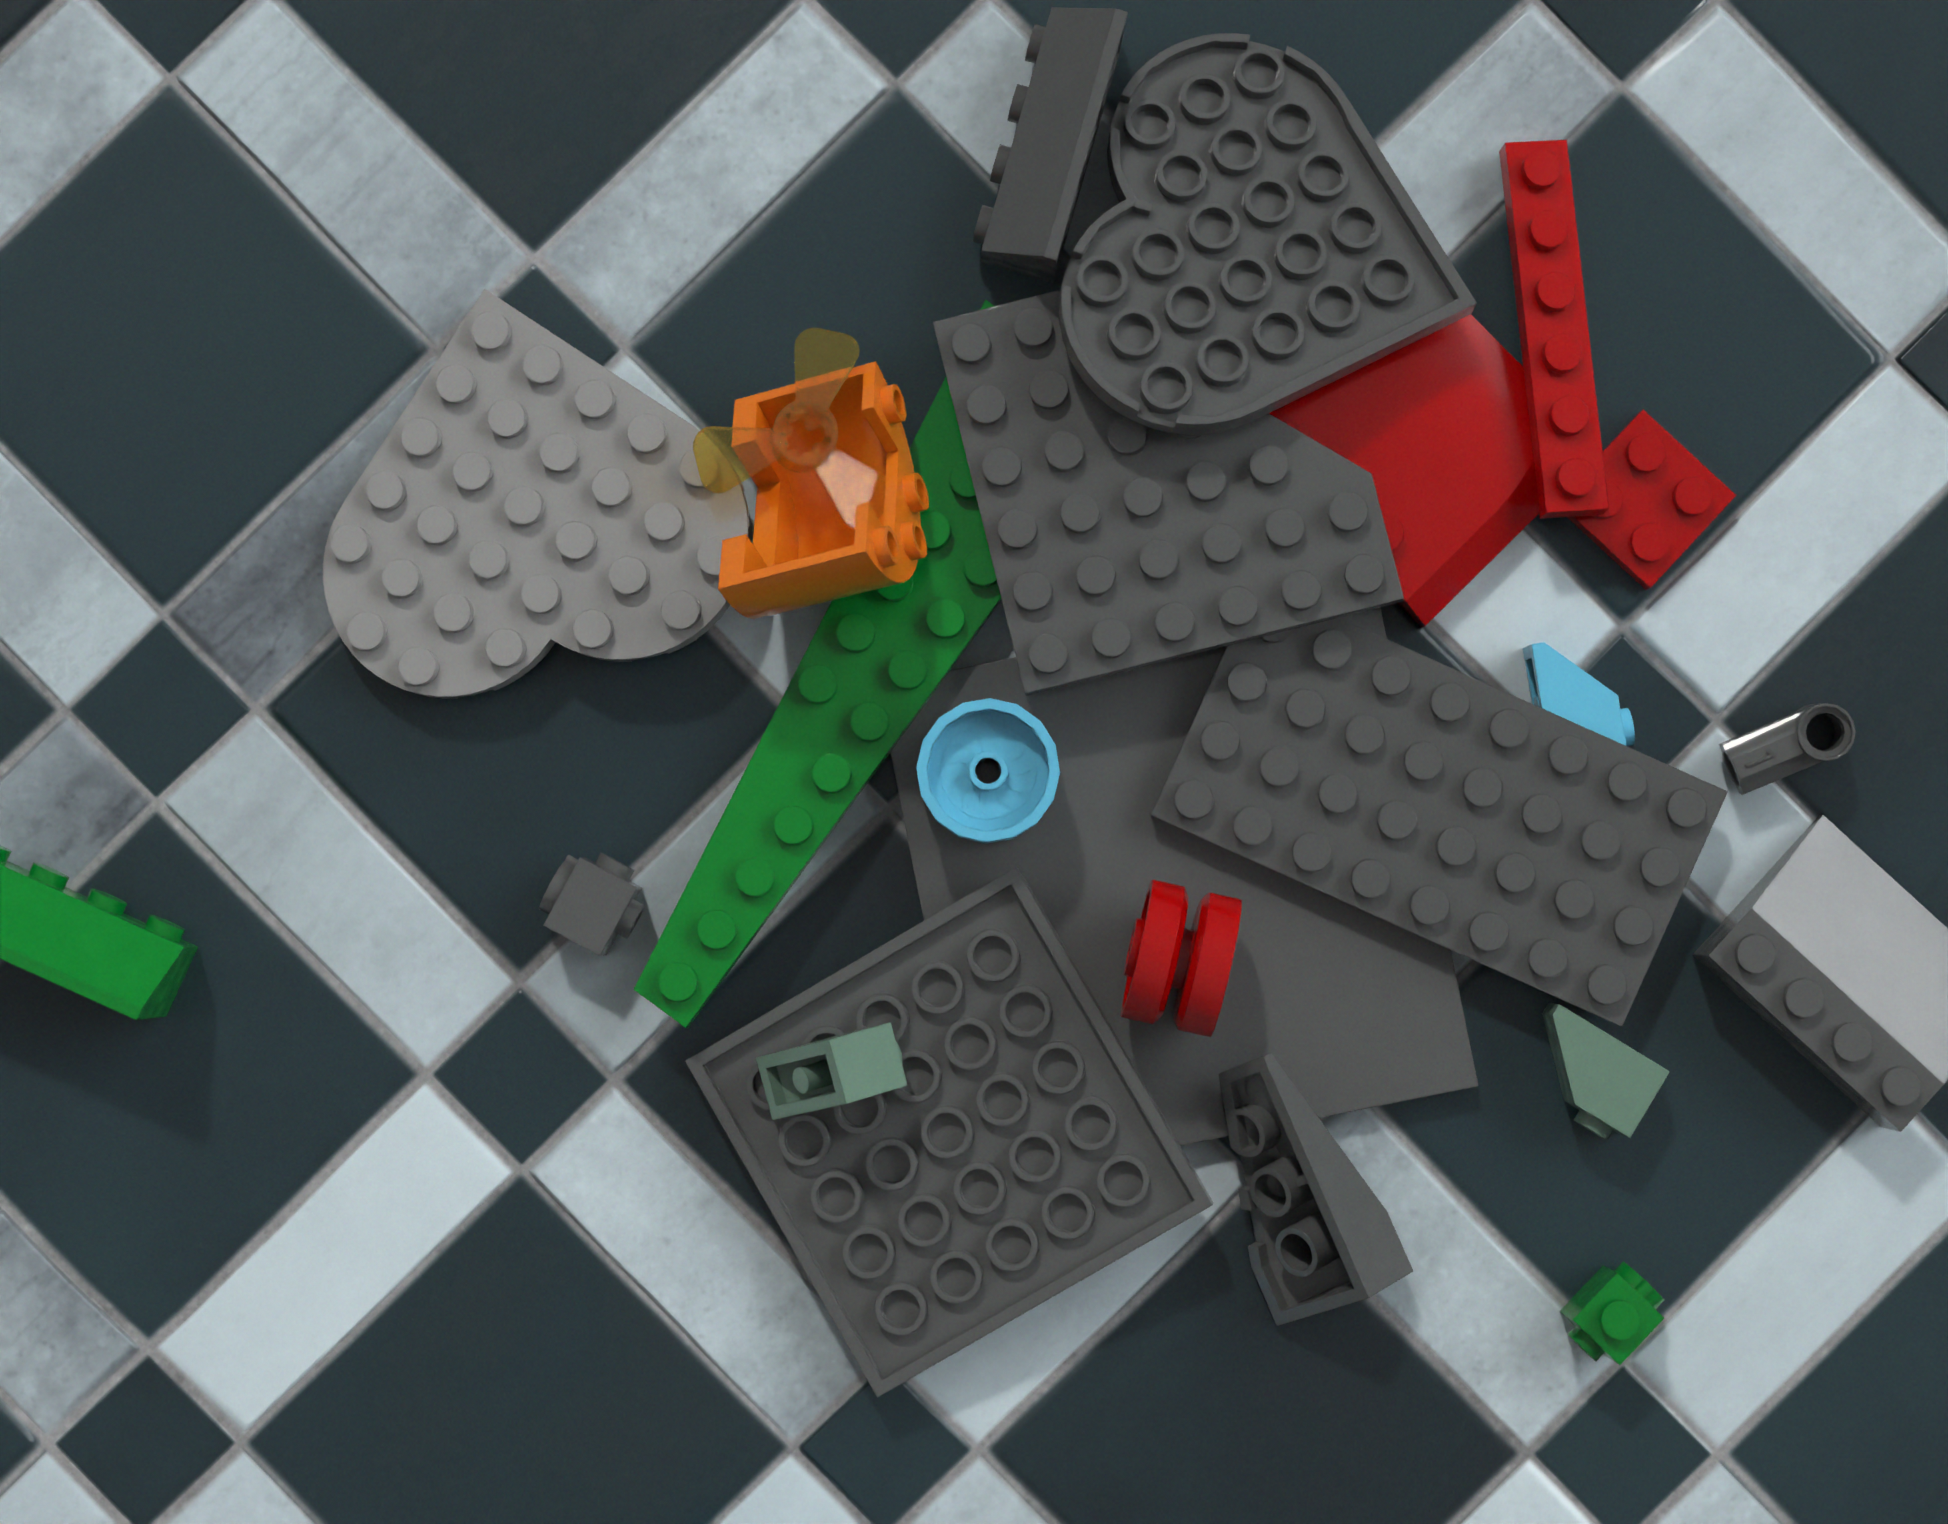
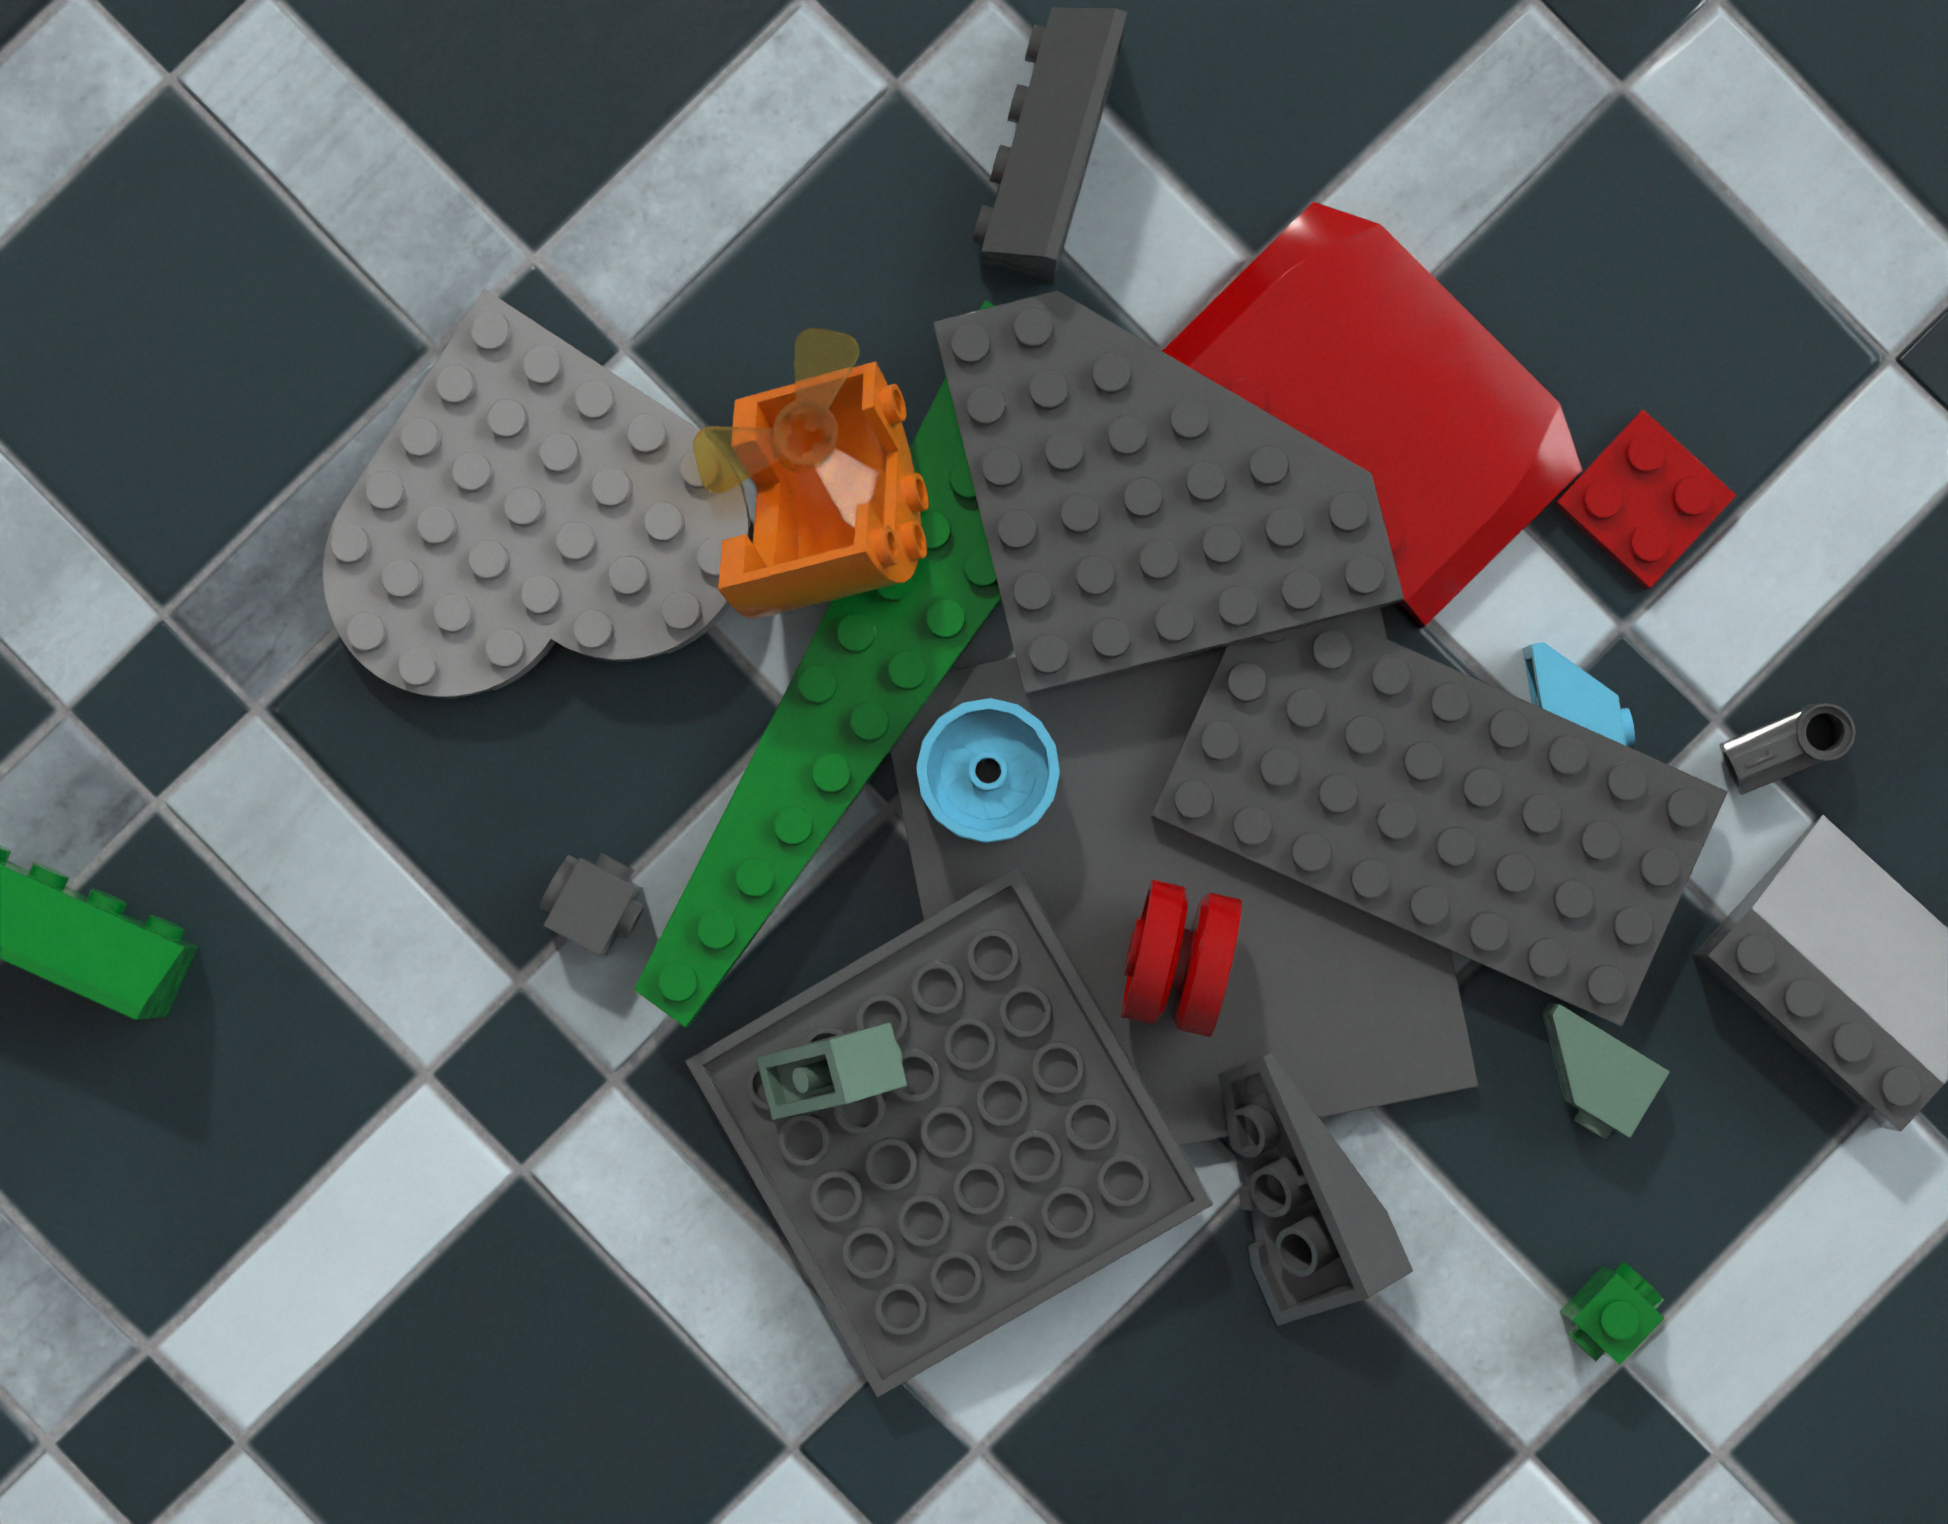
dark grey plate [1059,33,1477,435] -> none
red plate [1499,140,1609,519] -> none

